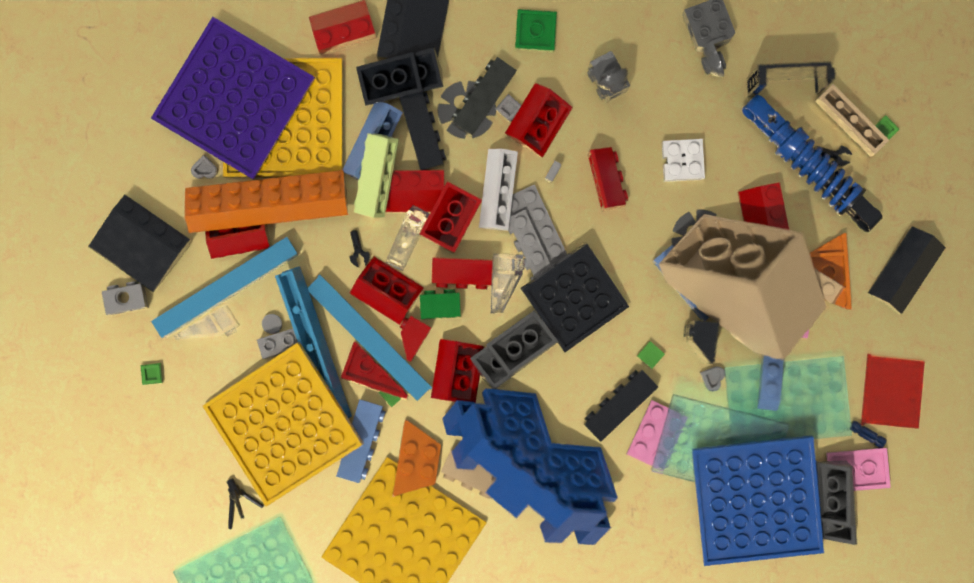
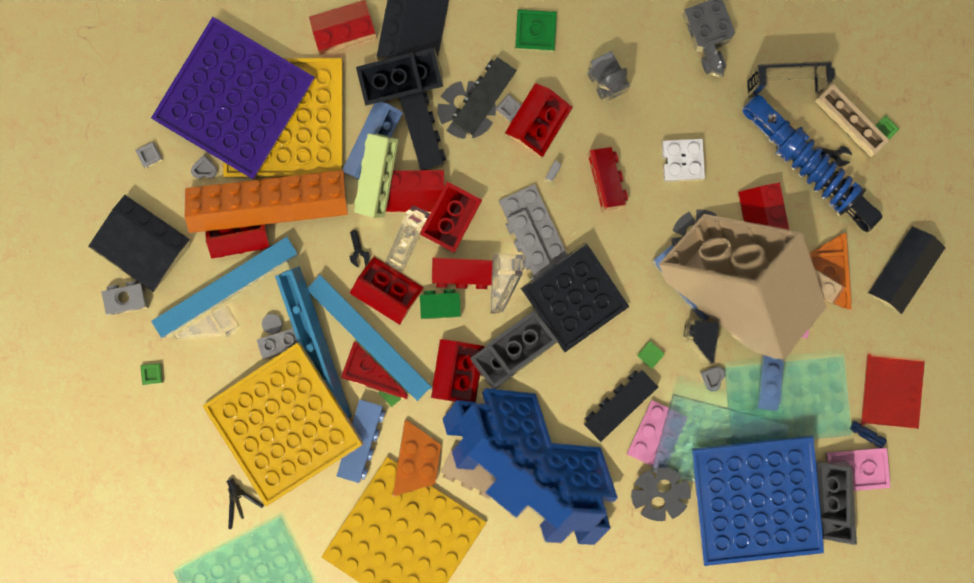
red slope [400,316,432,362] -> none
white brick [479,149,518,231] -> none
none -> light grey tile [135,142,163,168]
none -> dark grey piece [631,468,691,521]

